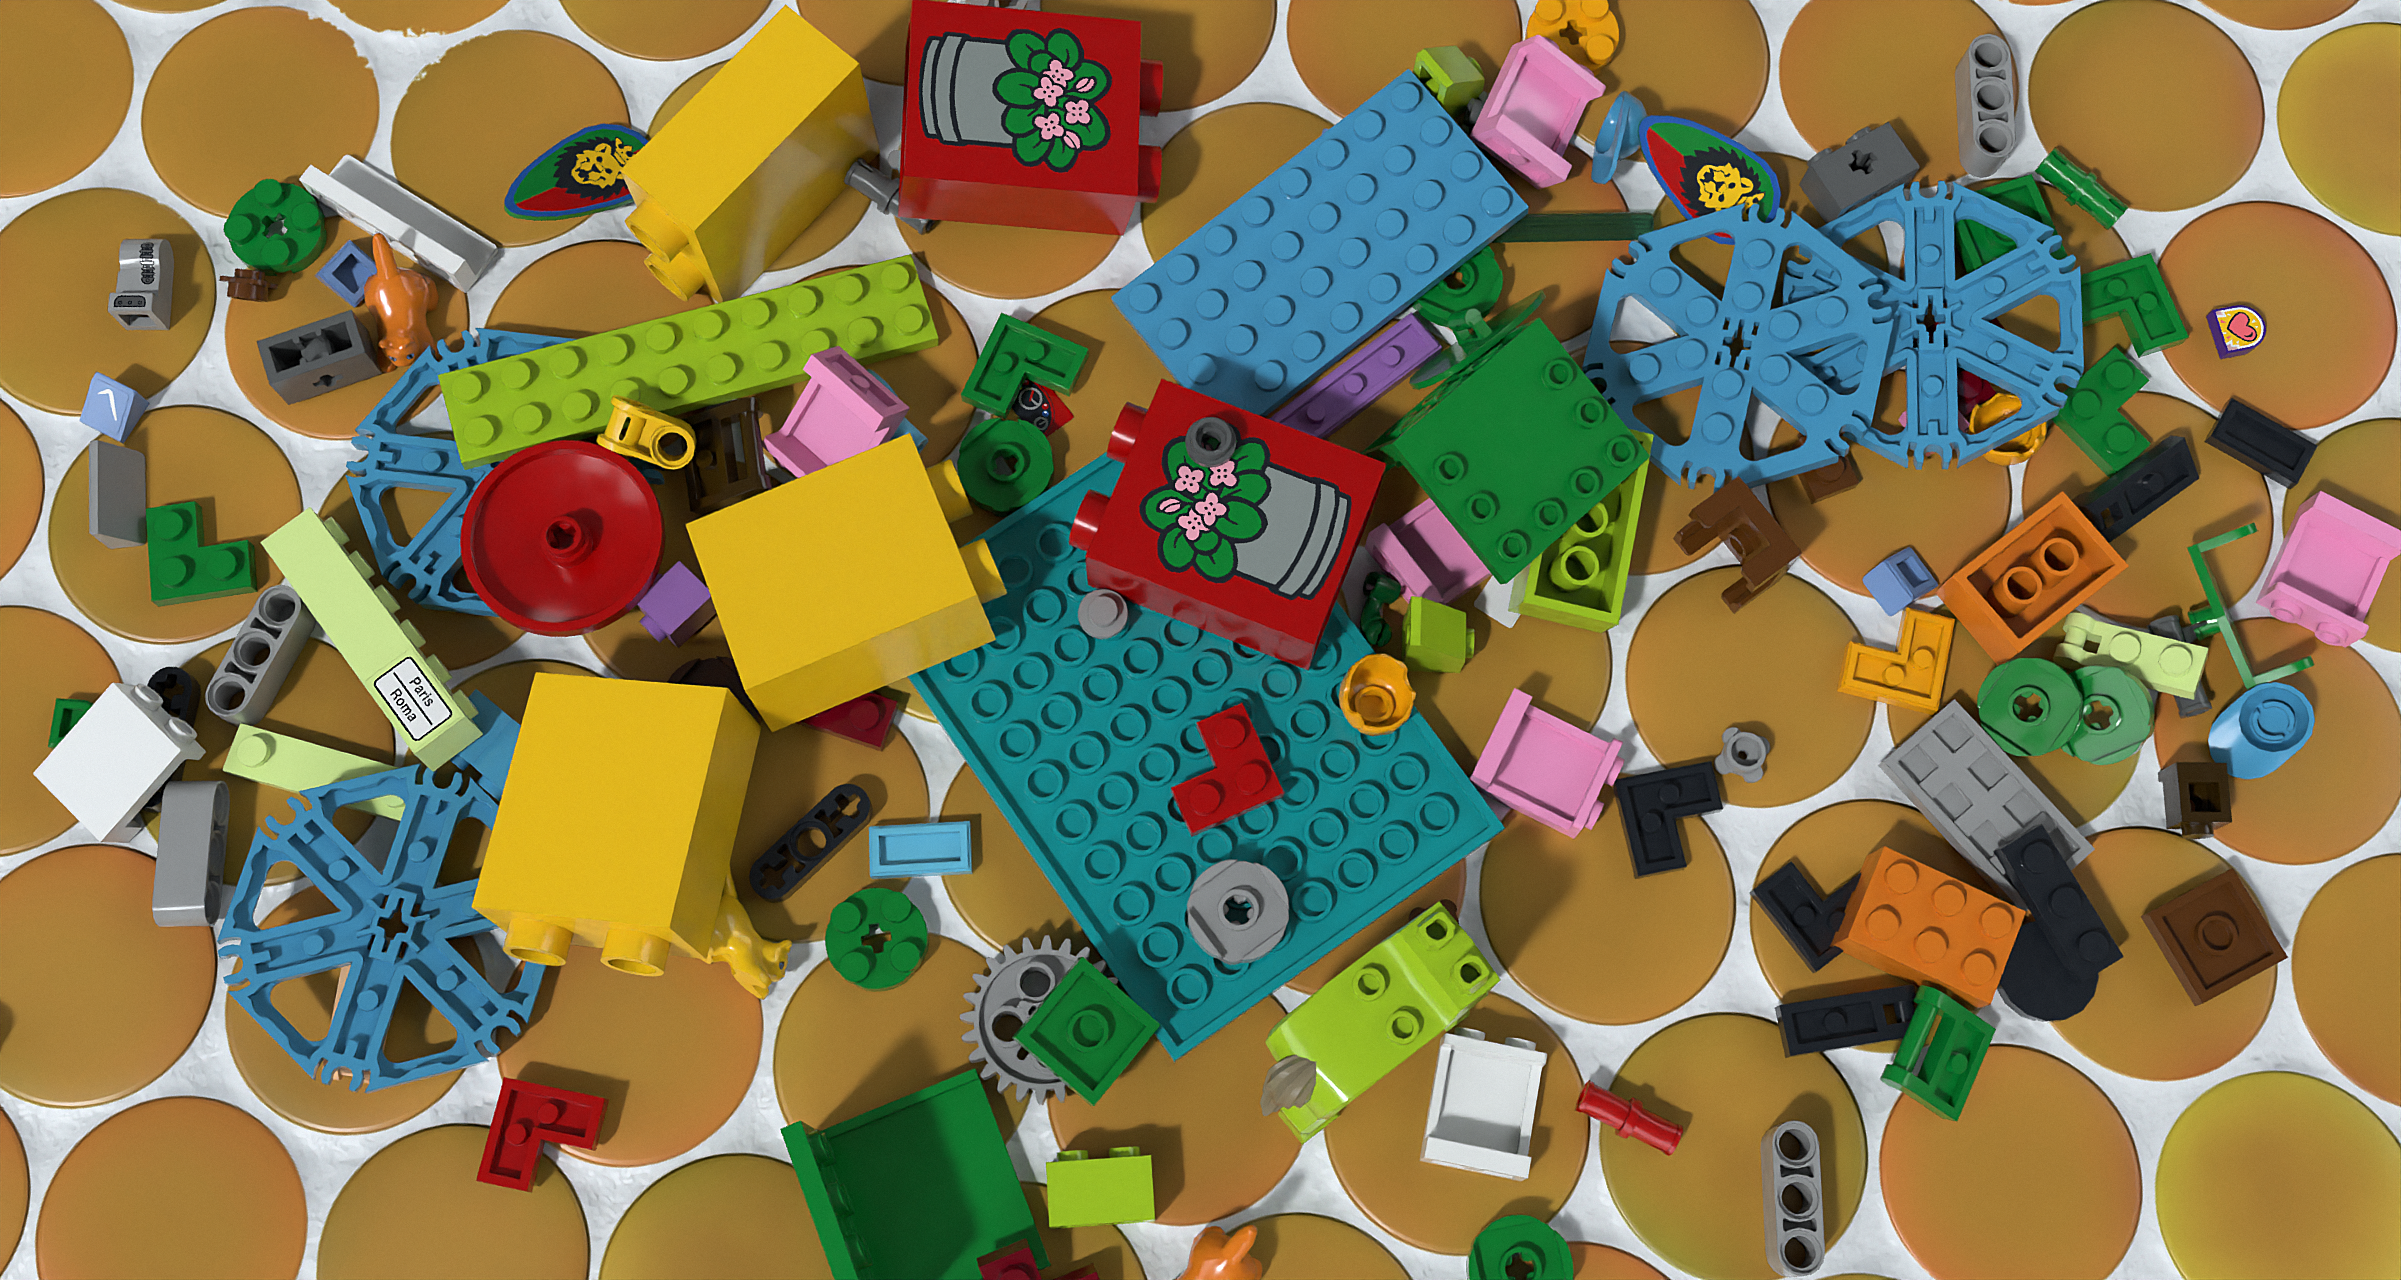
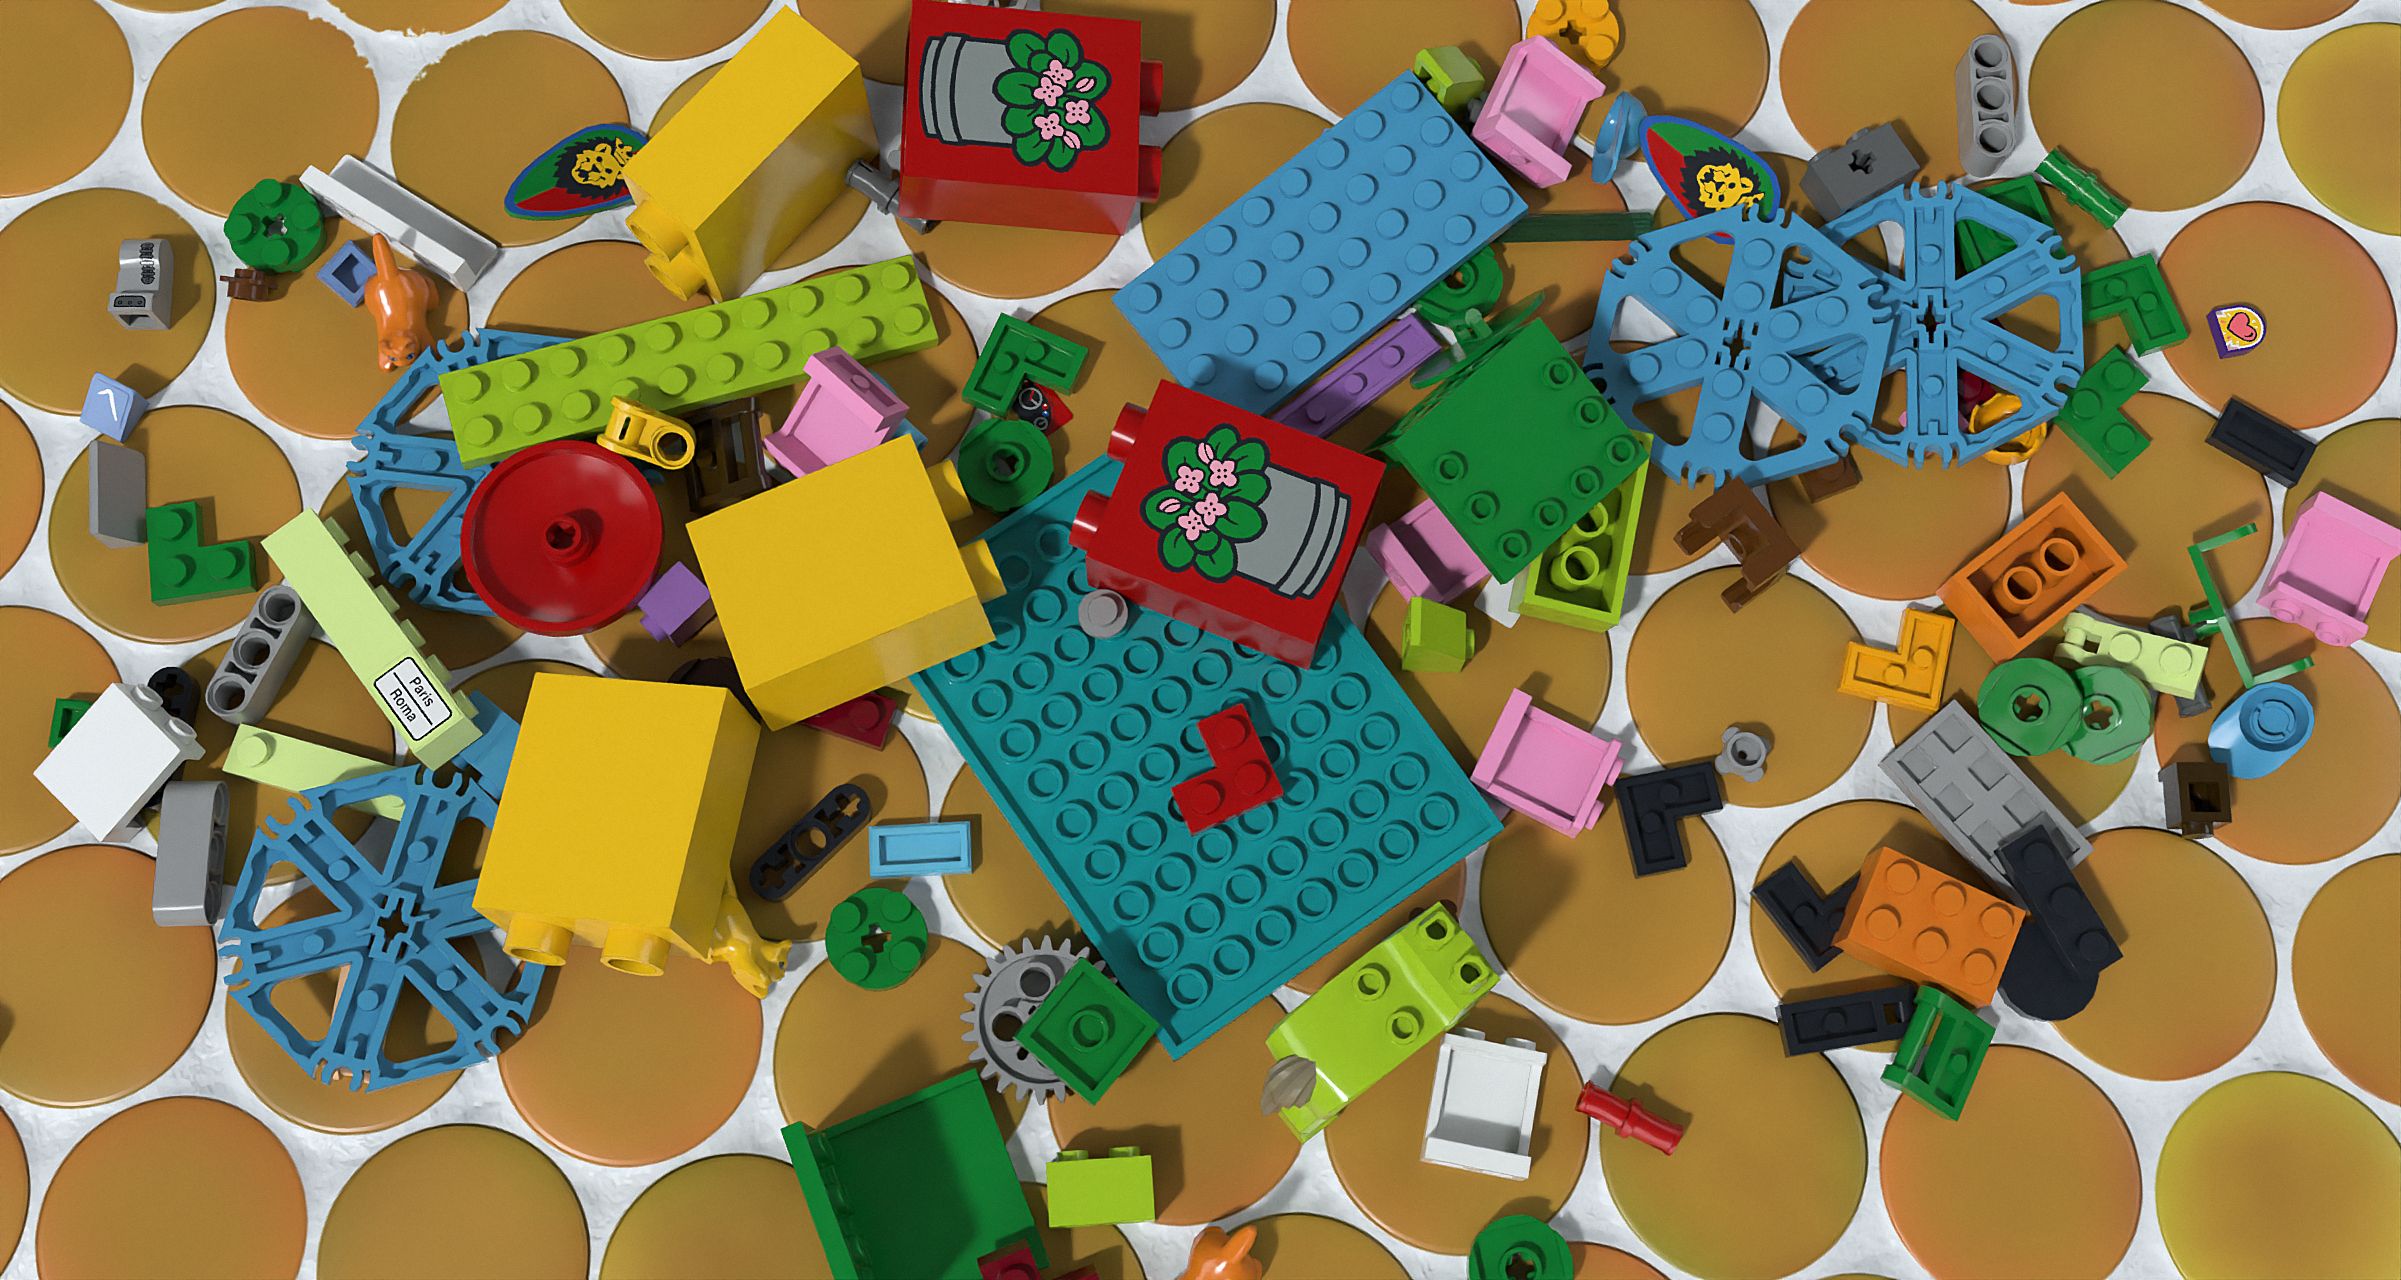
dark grey brick [256,310,382,405] -> none
red plate [476,1077,609,1193] -> none
dark grey plate [1185,417,1236,468] -> none
light grey plate [1187,860,1289,965] -> none
light orange hair [1339,653,1416,736] -> none
dark green arm [1360,572,1401,647] -> none
light grey beam [1760,1120,1825,1278] -> none
medium blue slope [1862,547,1939,616] -> none
black plate [2071,435,2200,543] -> none
reddish brown plate [2141,868,2288,1006] -> none

